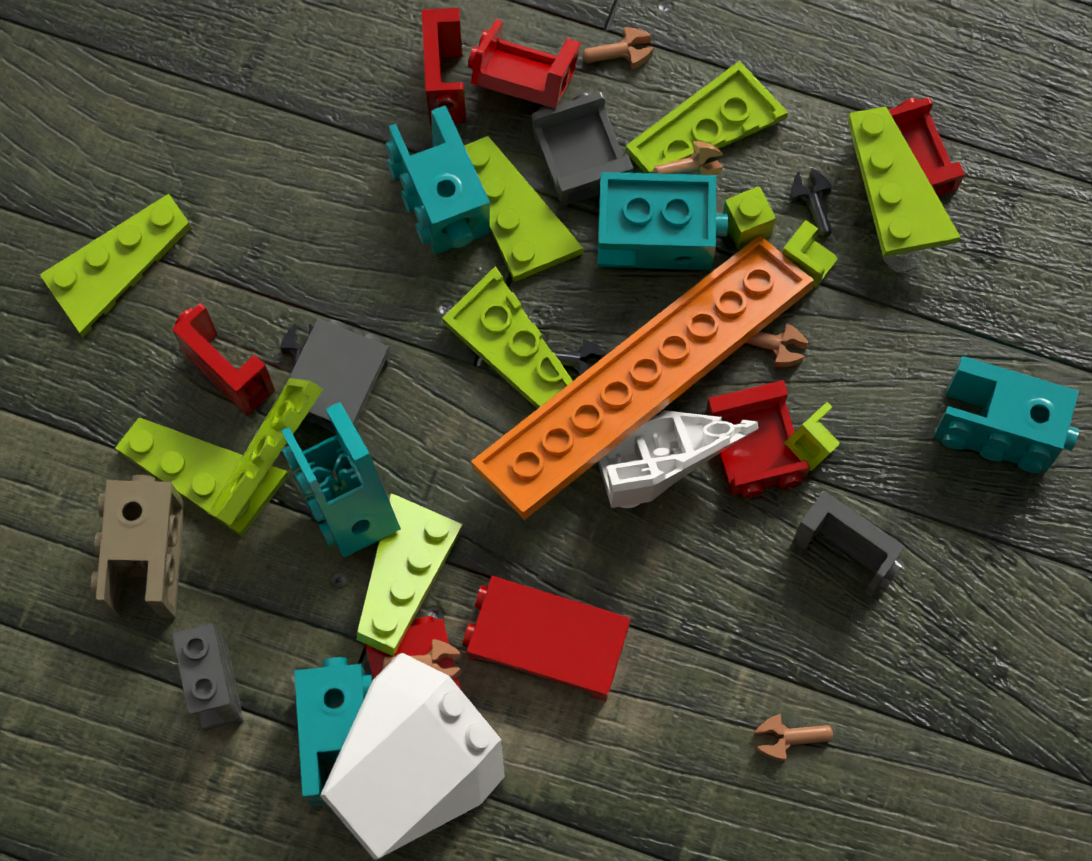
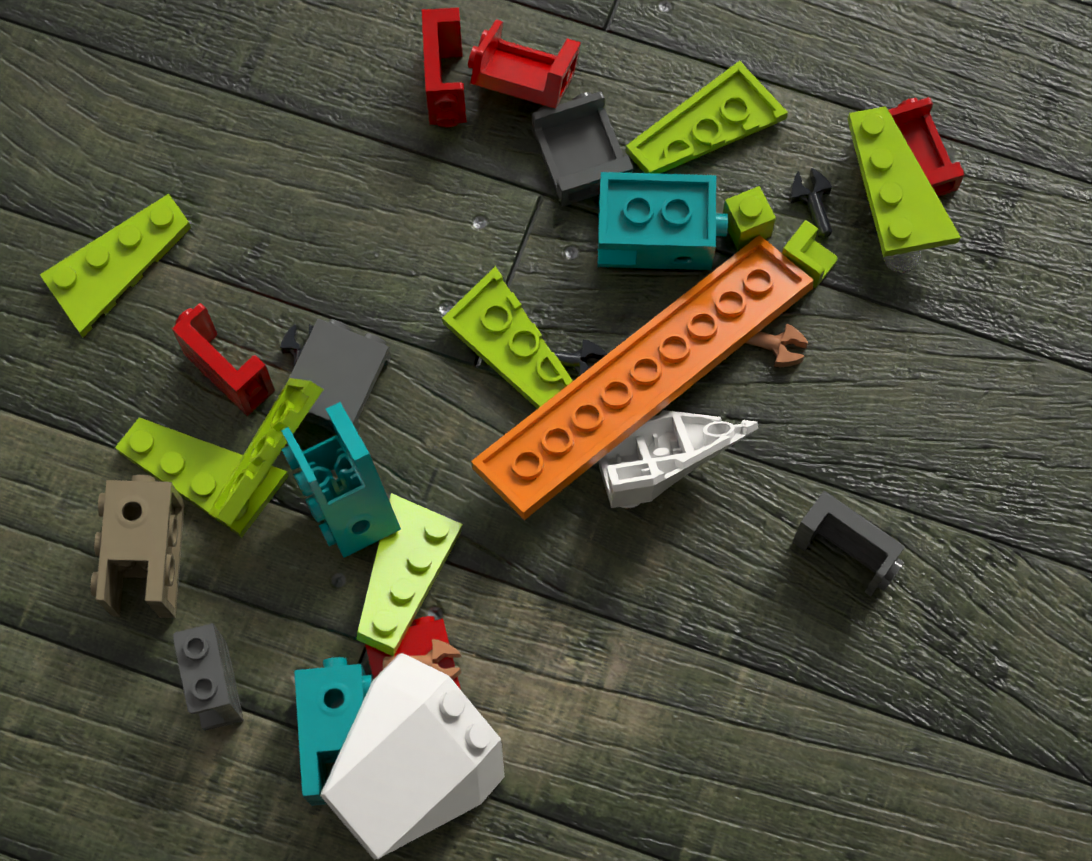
teal torso [385,105,490,255] -> none
red panel [462,576,631,702] -> none
lime wing [464,136,583,282] -> none
nougat bar [583,27,654,70] -> none
nougat bar [653,141,724,175] -> none
red panel [706,380,810,499] -> none
nougat bar [754,714,833,761] -> none
lime panel [784,402,839,471] -> none
teal torso [933,356,1079,473] -> none

